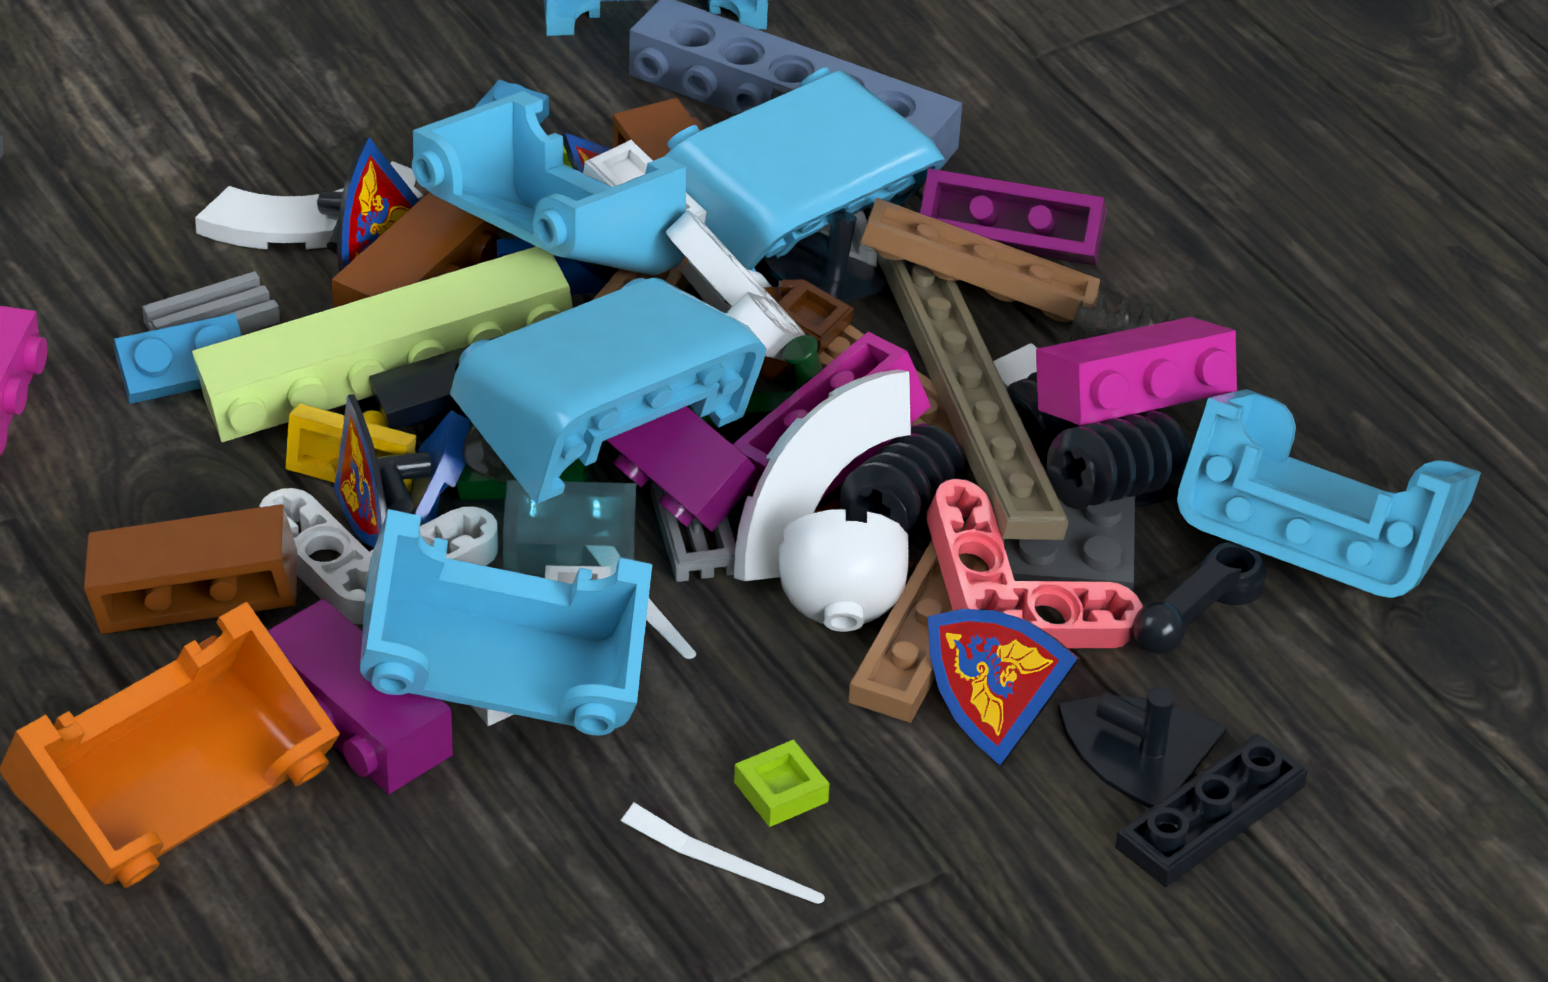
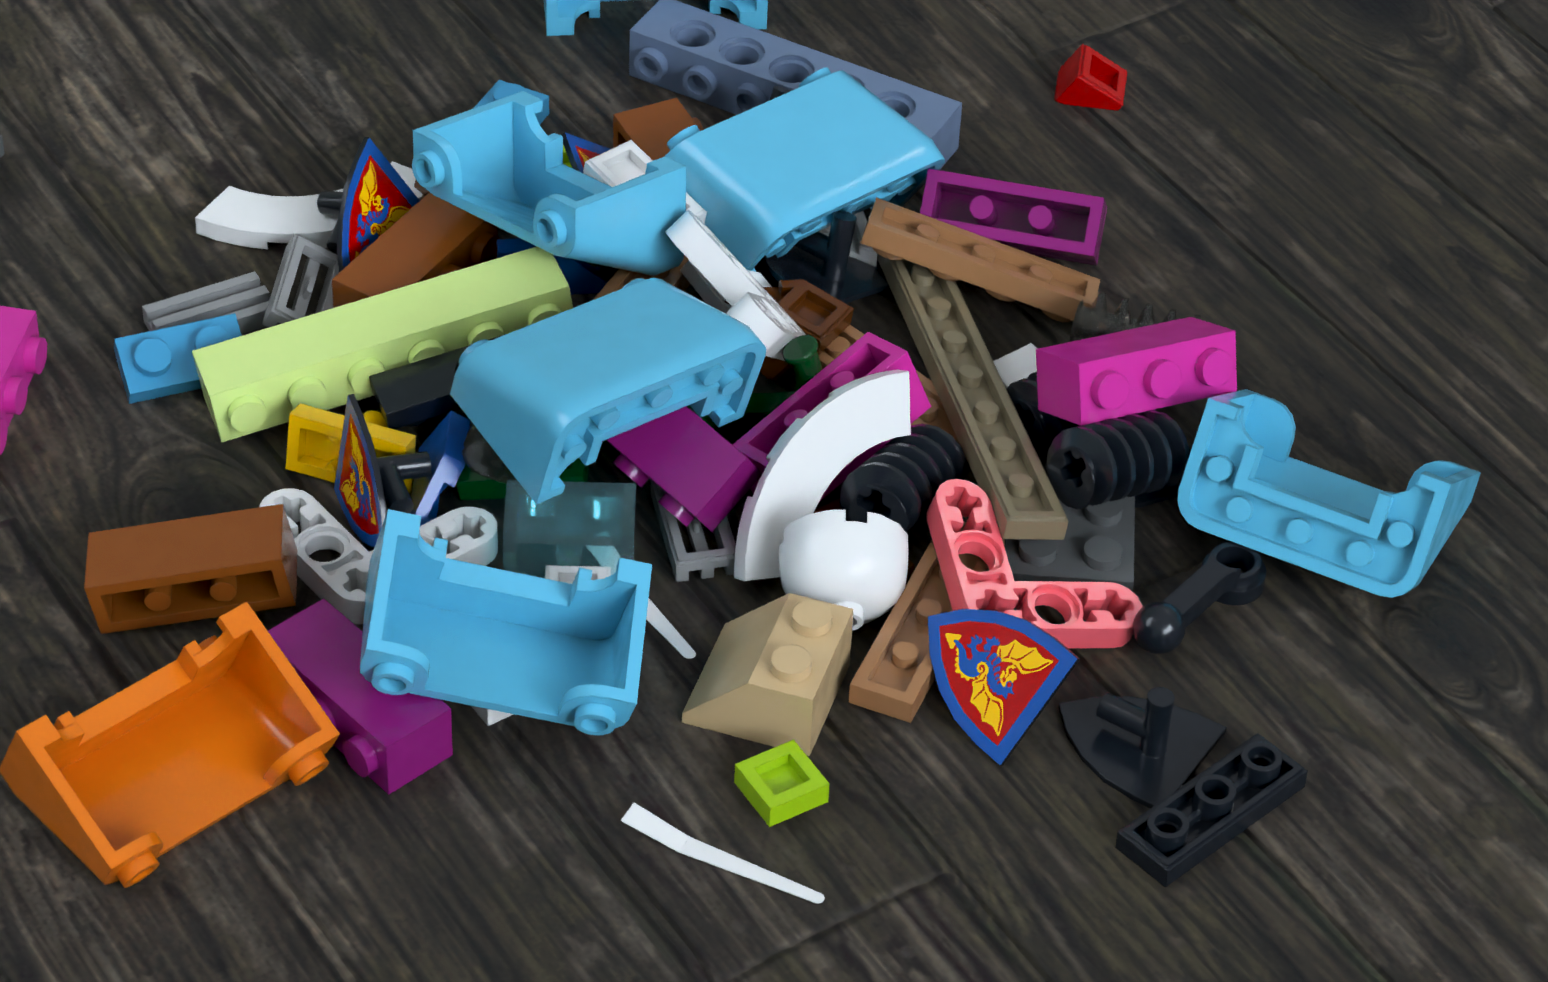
none -> light grey tile [262,234,339,328]
none -> tan slope [682,593,854,756]
none -> red slope [1054,44,1127,111]

